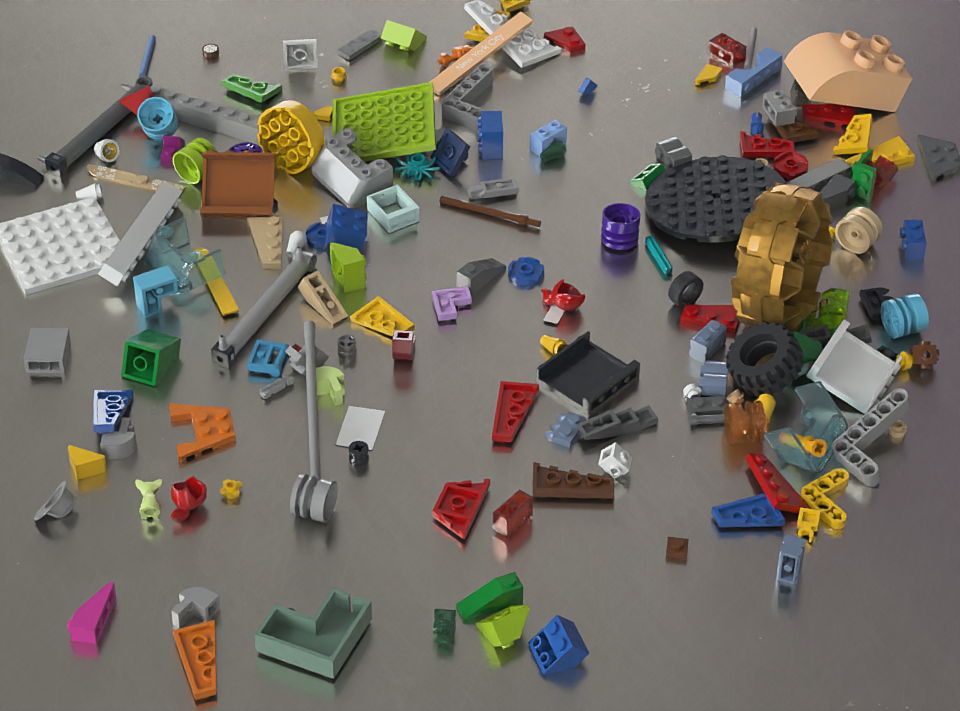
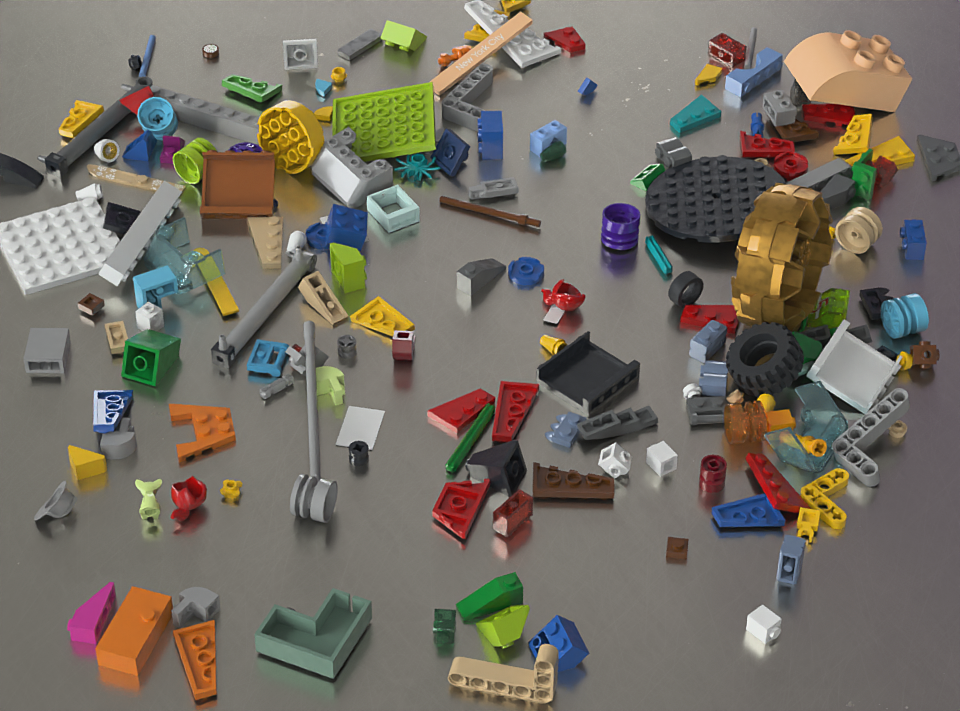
lavender plate [432,286,472,321] -> none
none -> yellow wing [58,100,104,138]
none -> reddish brown plate [78,293,105,316]
none -> orange brick [95,586,173,676]
none -> black plate [103,202,142,235]
none -> tan plate [104,321,128,354]
none -> blue slope [122,130,157,161]
none -> black plate [128,55,142,71]
none -> white brick [135,302,164,331]
none -> medium azure tile [315,79,332,96]
none -> red wing [427,388,495,434]
none -> green axle [445,403,496,473]
none -> tan beam [448,644,559,703]
none -> black slope [465,440,527,497]
none -> white brick [646,441,678,477]
none -> teal wing [670,94,722,133]
none -> dark red wheel [699,454,727,493]
none -> white brick [746,604,782,644]
none -> light orange brick [764,409,796,440]

